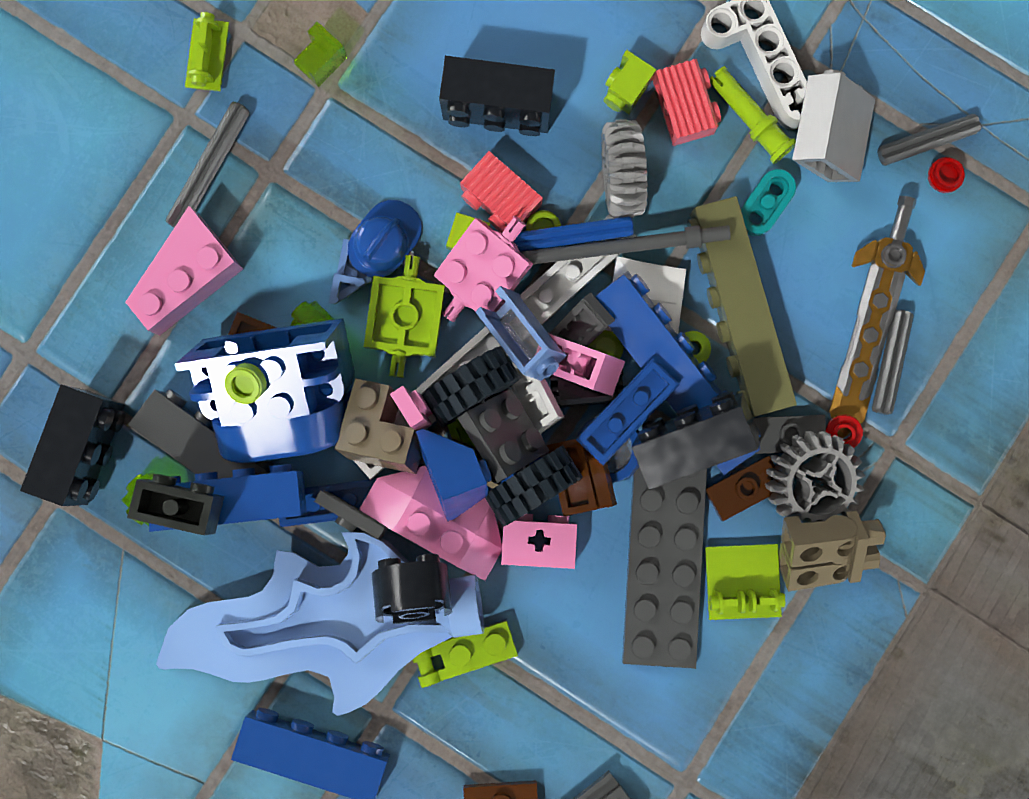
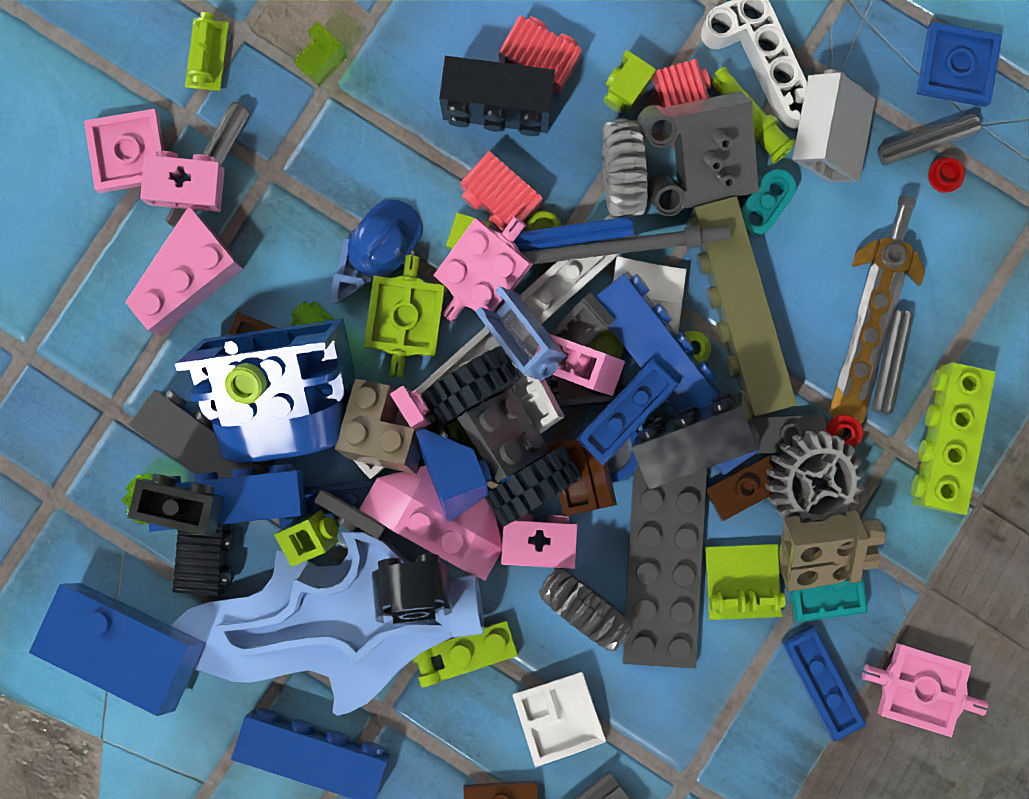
black brick [20,384,126,506] -> none
none -> blue brick [29,583,205,716]
none -> bright pink plate [84,109,165,193]
none -> bright pink brick [140,151,224,212]
none -> black brick [172,523,235,596]
none -> lime brick [274,509,339,567]
none -> coral brick [499,16,582,95]
none -> white plate [513,671,607,767]
none -> dark grey gear [539,568,633,651]
none -> dark grey piece [638,91,759,216]
none -> blue tile [781,625,867,742]
none -> teal plate [789,576,868,623]
none -> bright pink plate [862,643,988,737]
none -> lime brick [911,362,996,515]
none -> blue plate [916,22,1002,107]

